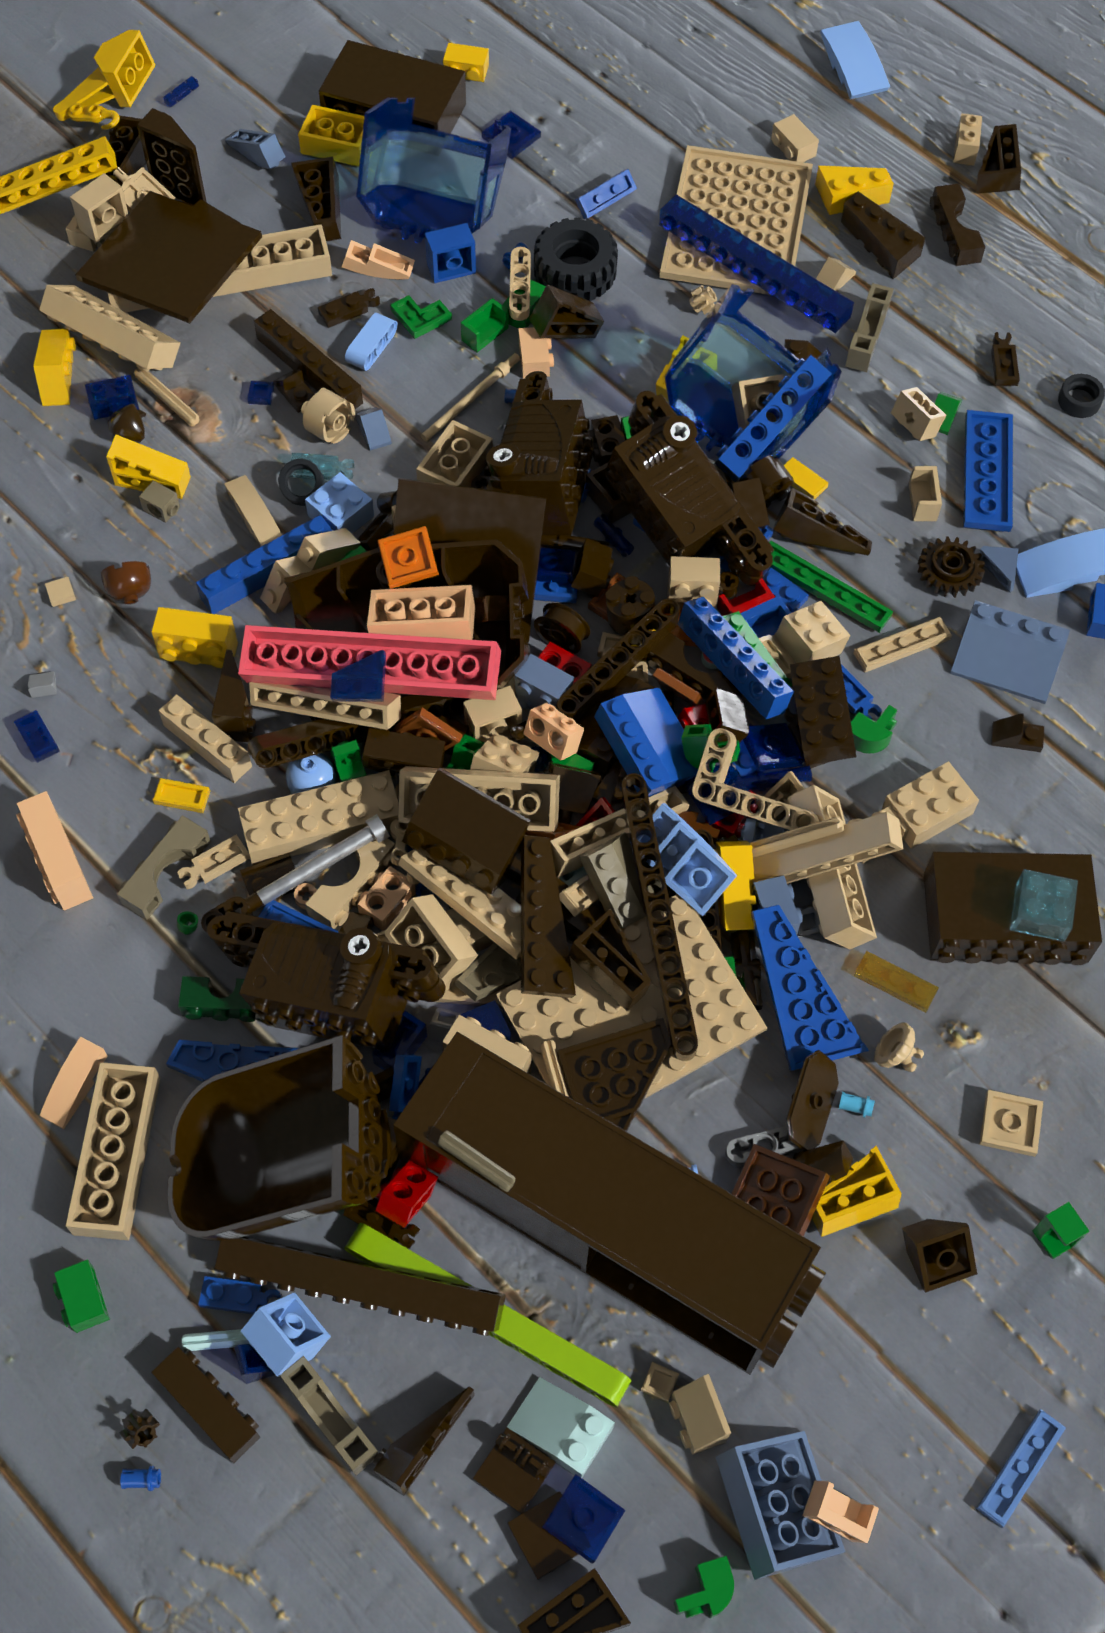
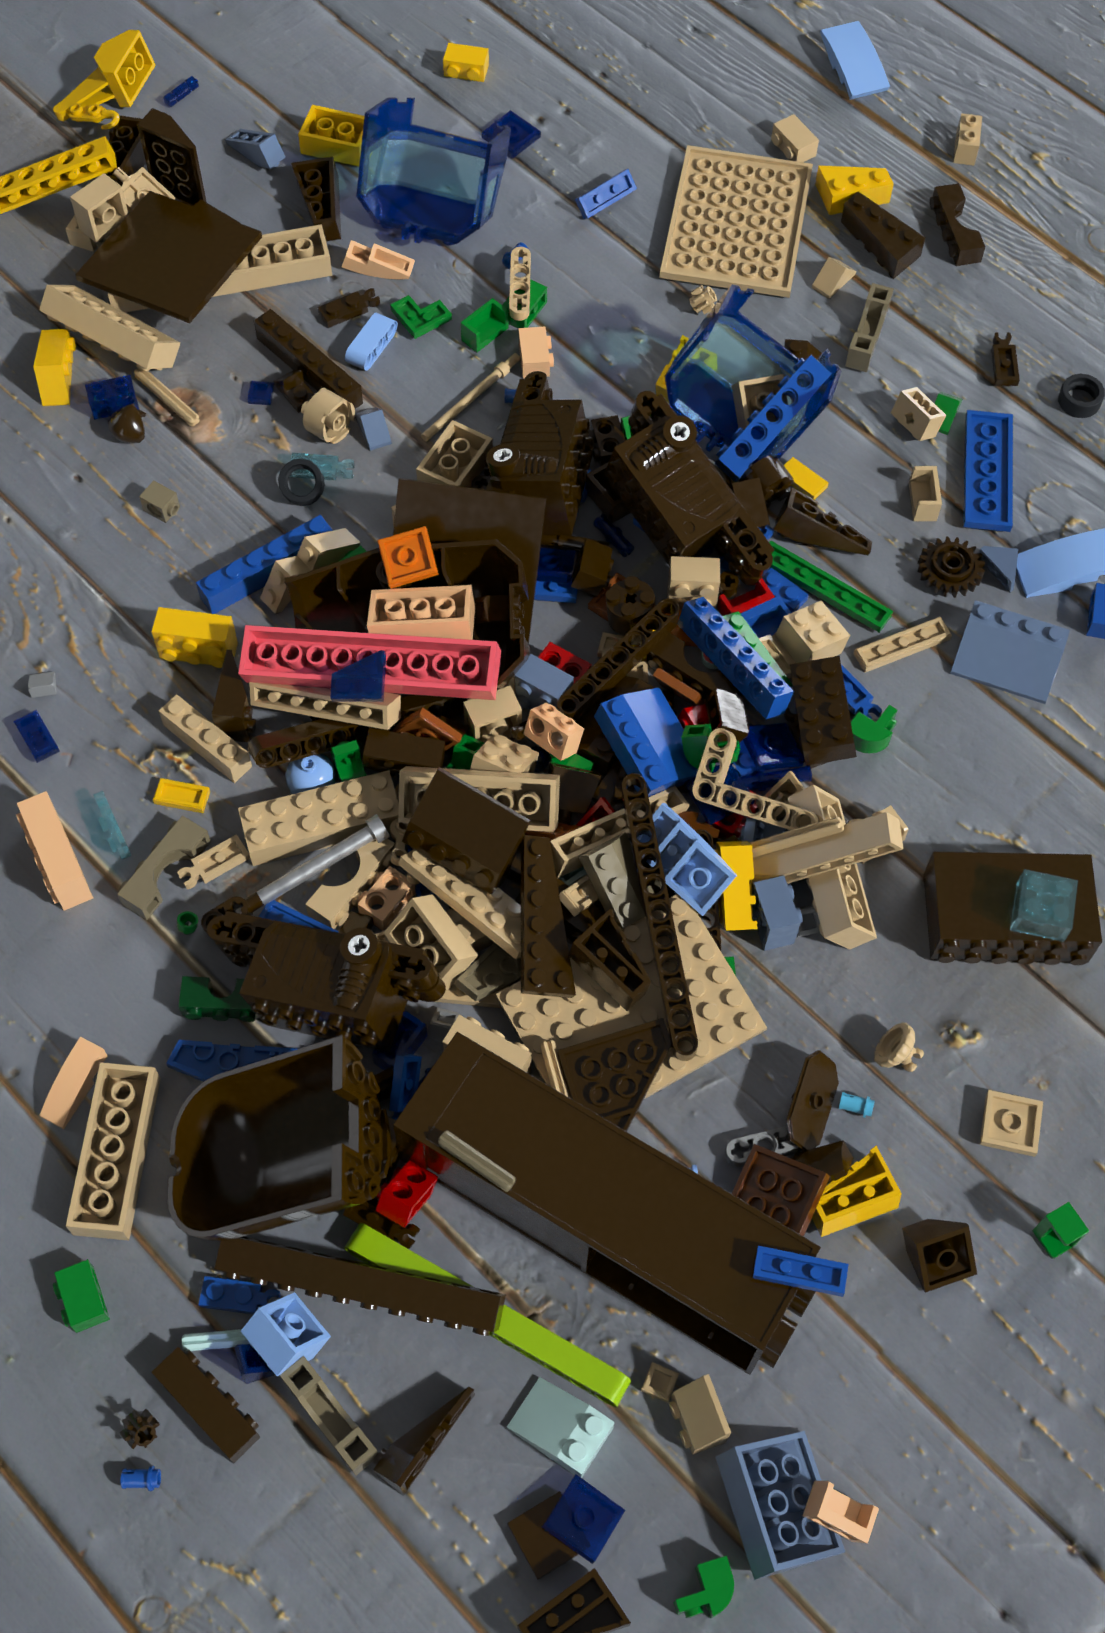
tan tile [45,577,76,607] -> none
reddish brown cylinder [101,561,151,604] -> none
yellow wedge [106,435,191,499] -> none
tan slope [224,475,282,547] -> none
dark brown plate [240,853,300,897] -> none
light nougat bush [294,883,317,910] -> none
light blue brick [305,472,374,534] -> none
dark brown brick [319,40,466,155] -> none
dark brown plate [357,491,397,551] -> none
blue brick [425,223,476,284] -> none
clear blue slope [460,1000,511,1042] -> none
dark brown hinge [473,1427,556,1514] -> none
dark brown wedge [529,284,604,338] -> none
black tyre [534,217,618,301] -> none
dark brown wheel [534,602,590,654] -> none
clear blue brick [659,194,854,334] -> none
dark brown piece [730,930,763,1010] -> none
blue wing [751,905,869,1071] -> none
clear yellow plate [854,951,939,1013] -> none
tan brick [882,761,979,849] -> none
medium blue tile [976,1409,1066,1528] -> none
dark brown wedge [977,124,1021,194] -> none
dark brown slope [991,713,1044,752] -> none
none -> clear light blue plate [93,791,131,860]
none -> blue plate [752,1246,849,1297]

